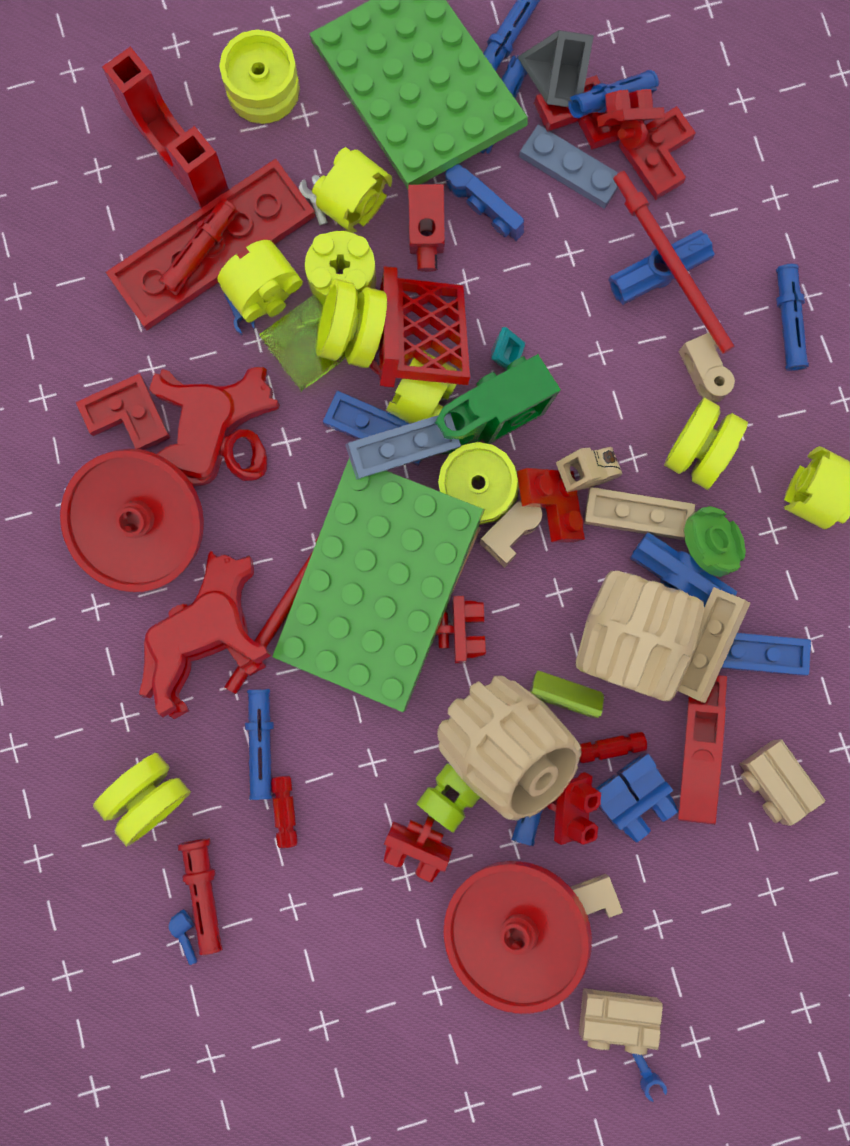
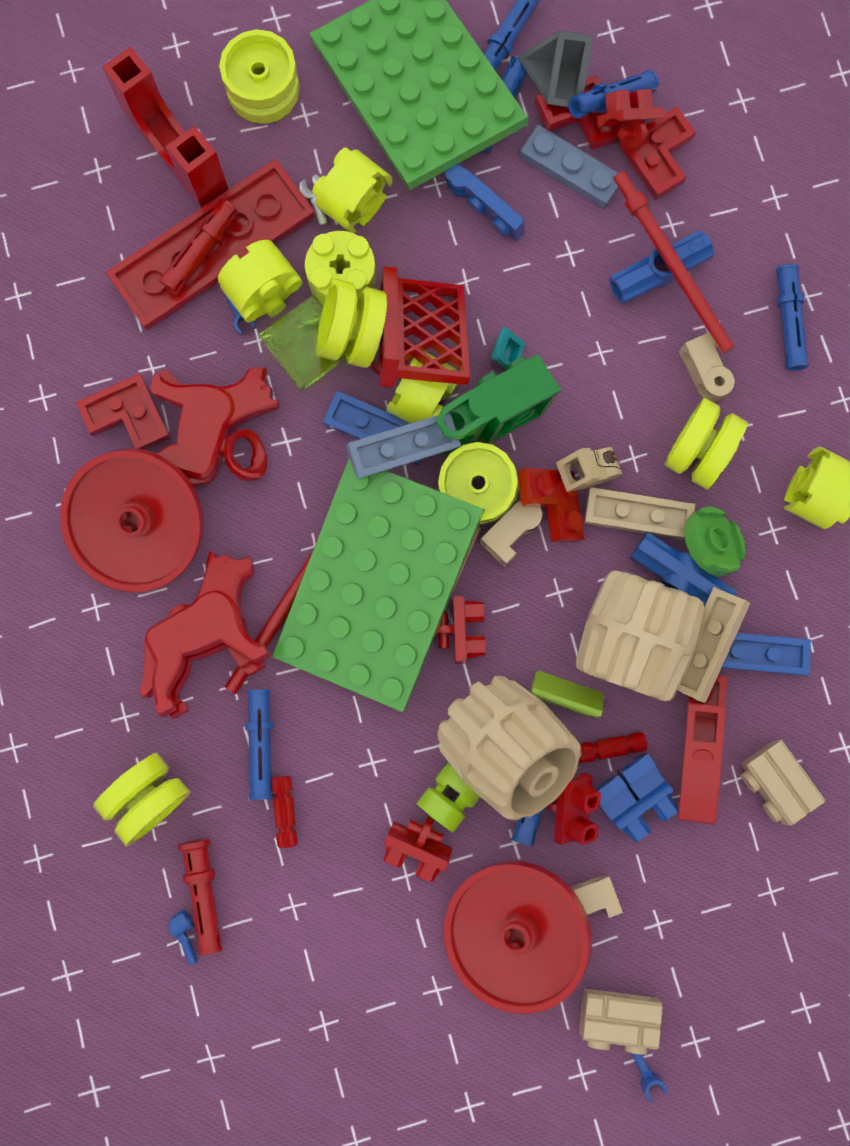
red torso [408,184,445,272] -> none

